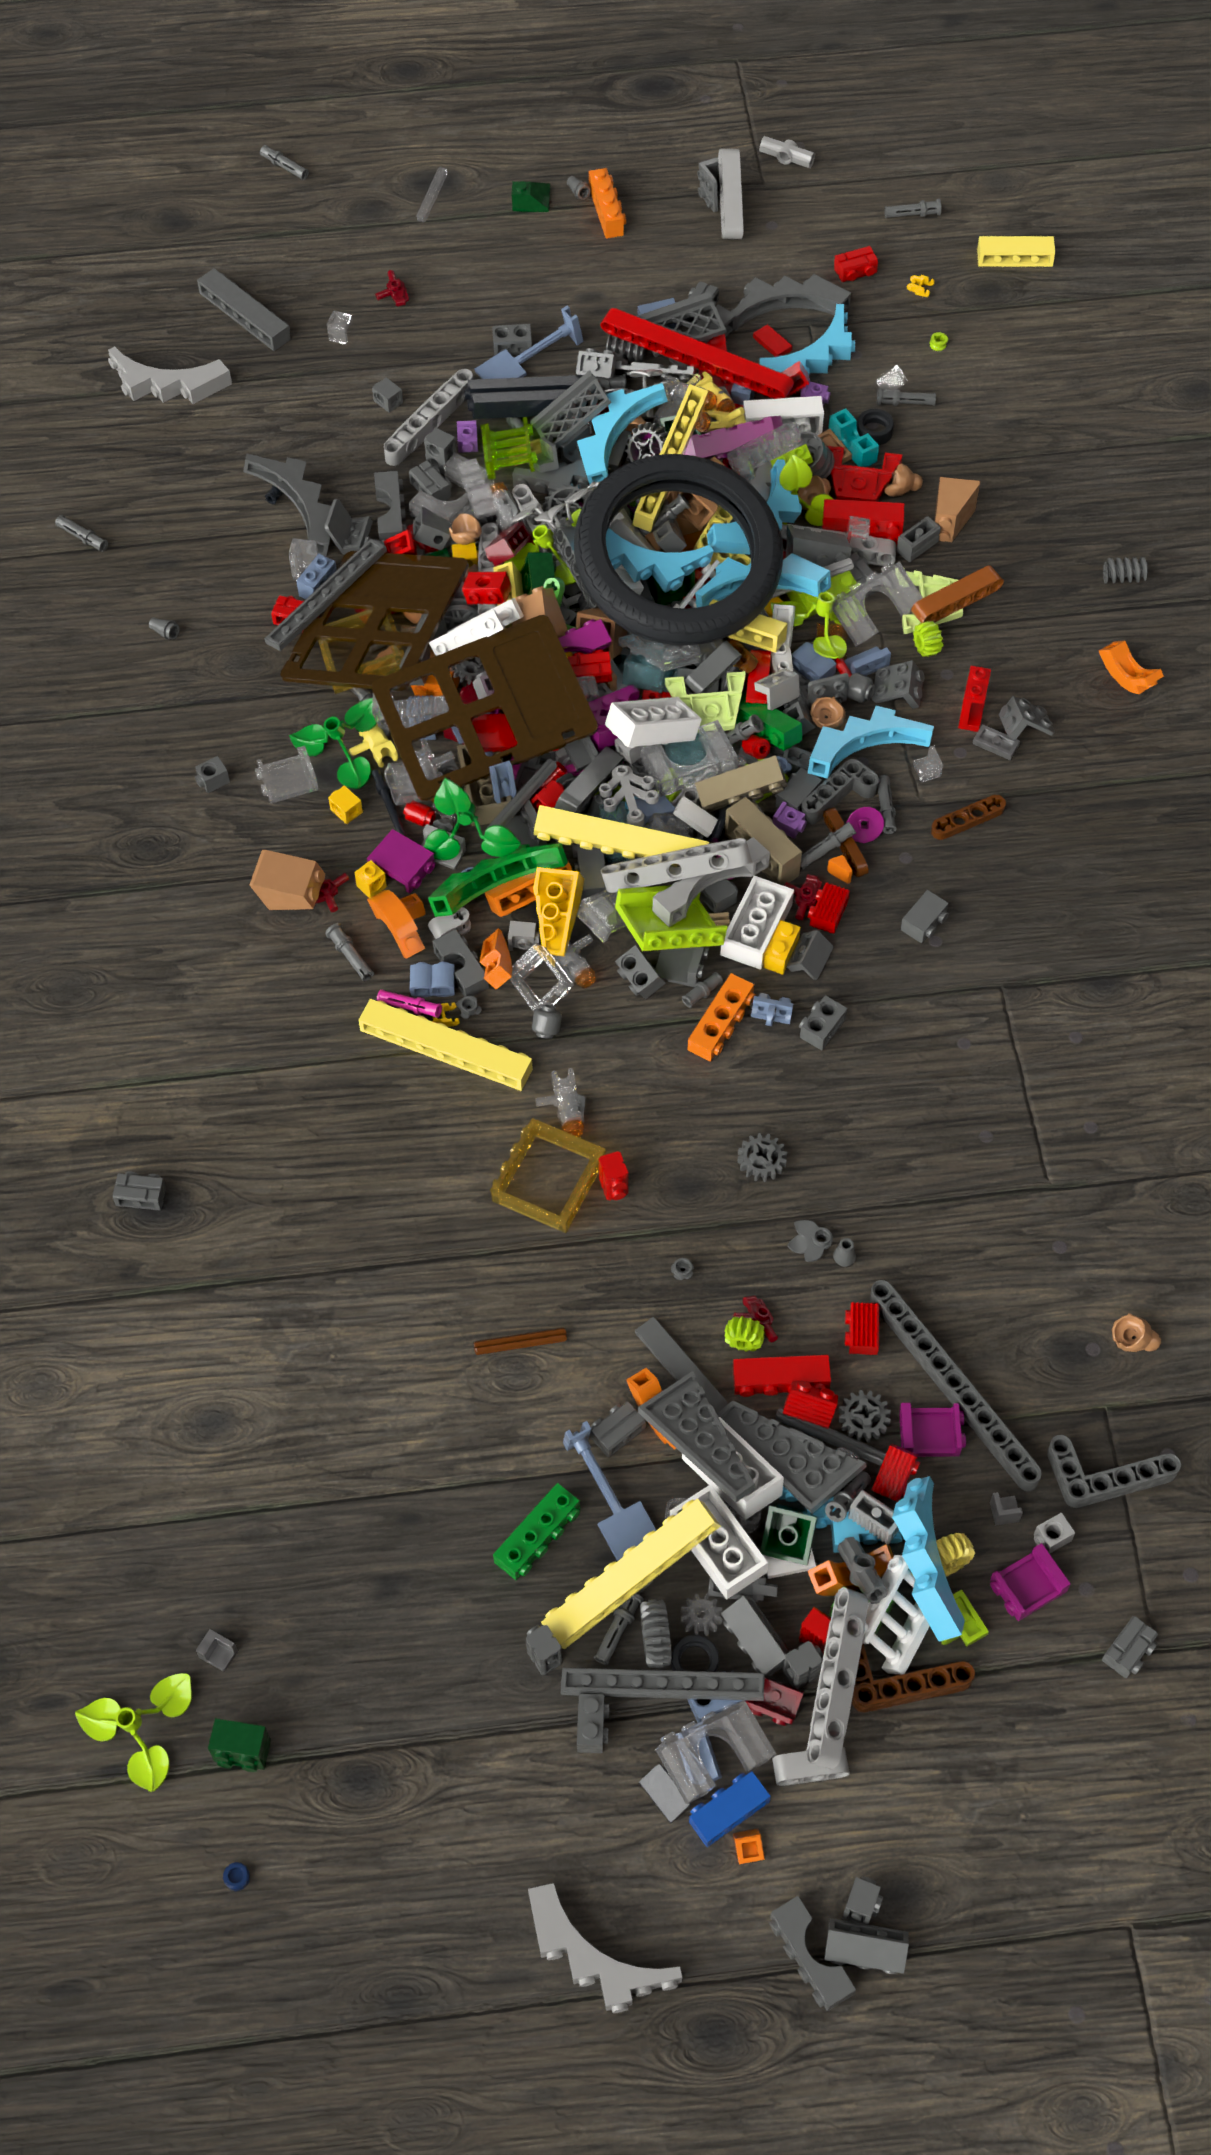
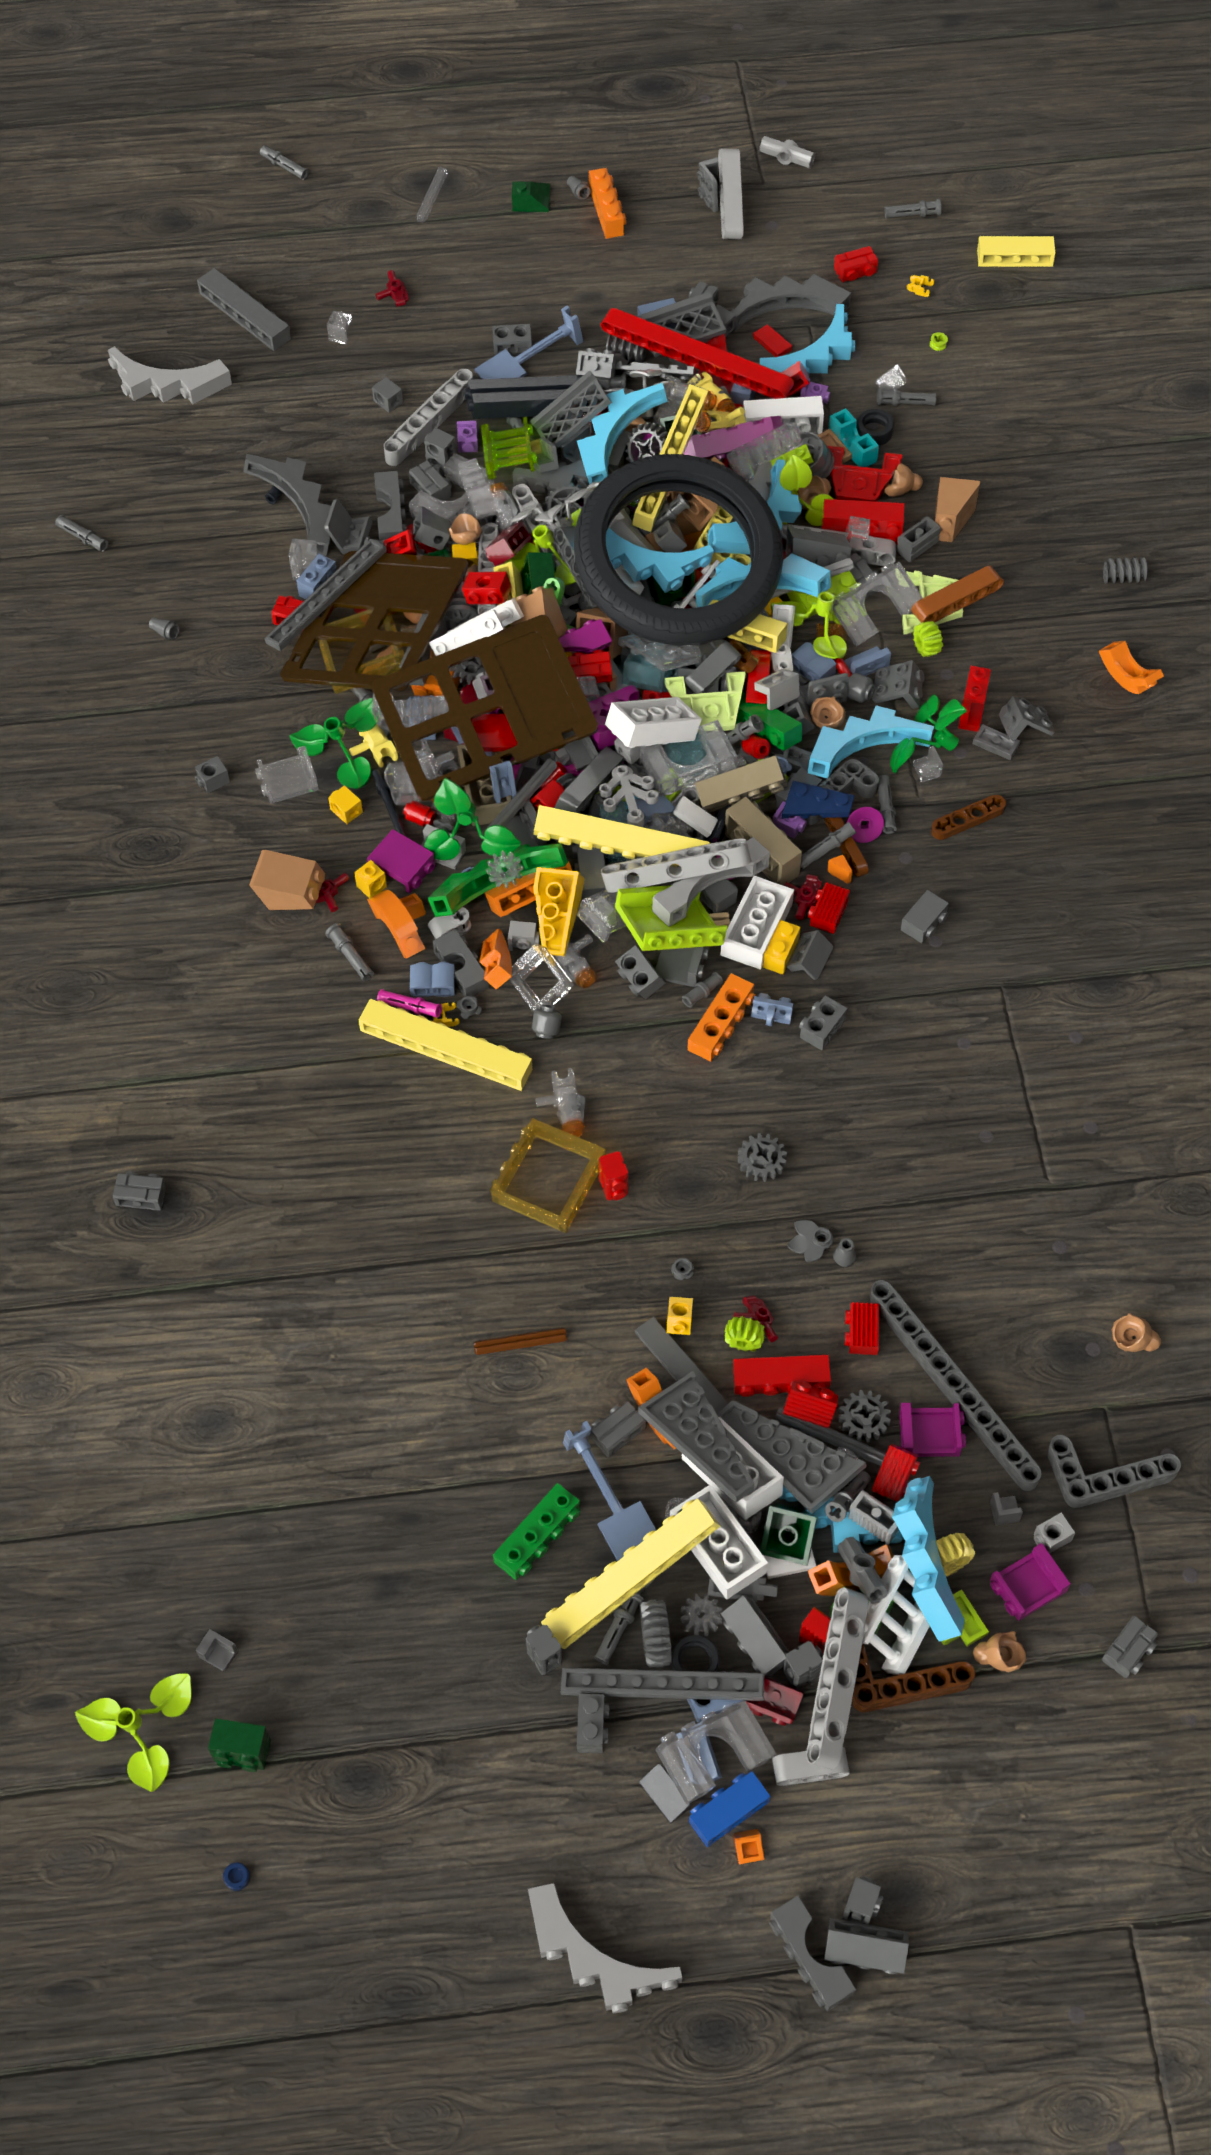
none -> clear gear [486,851,523,888]
none -> yellow brick [667,1297,693,1335]
none -> dark blue wing [782,781,855,819]
none -> green plant [890,694,967,774]
none -> medium nougat piece [973,1631,1027,1672]

